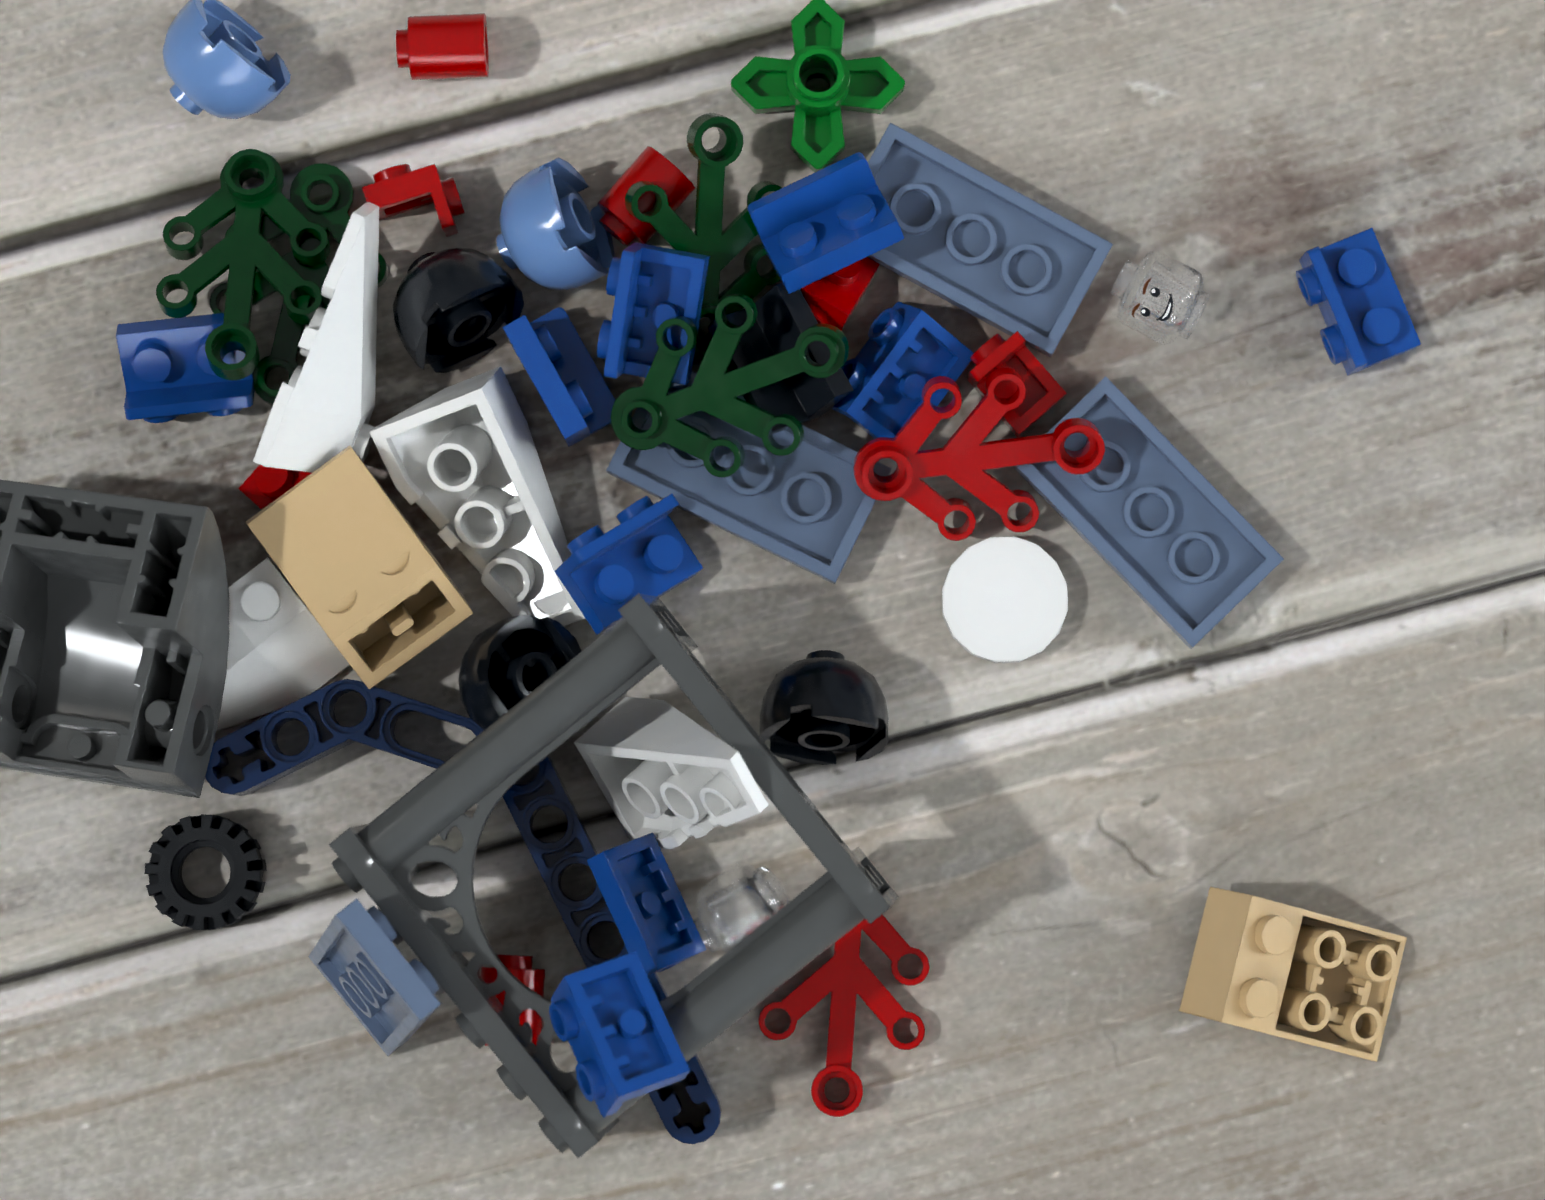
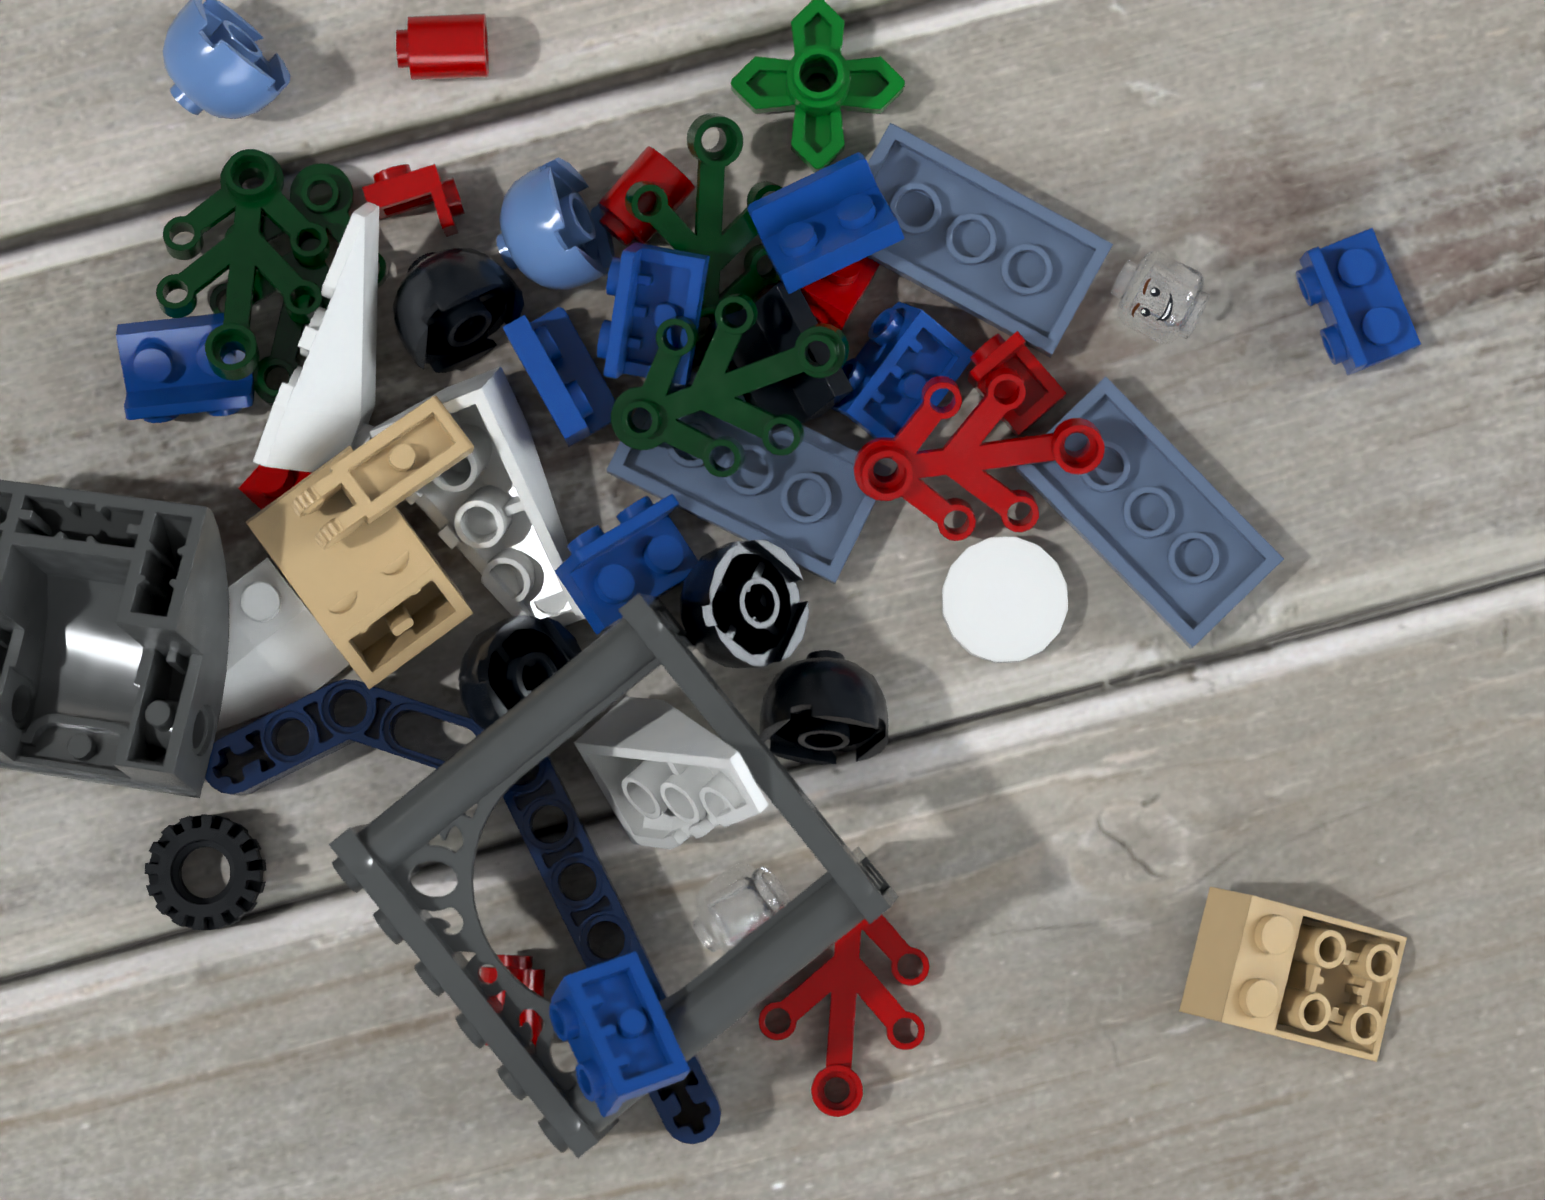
sand blue plate [308,898,441,1056] -> none
blue bracket [587,832,707,976] -> none
none -> tan hinge [290,395,474,550]
none -> black cylinder [680,540,809,668]

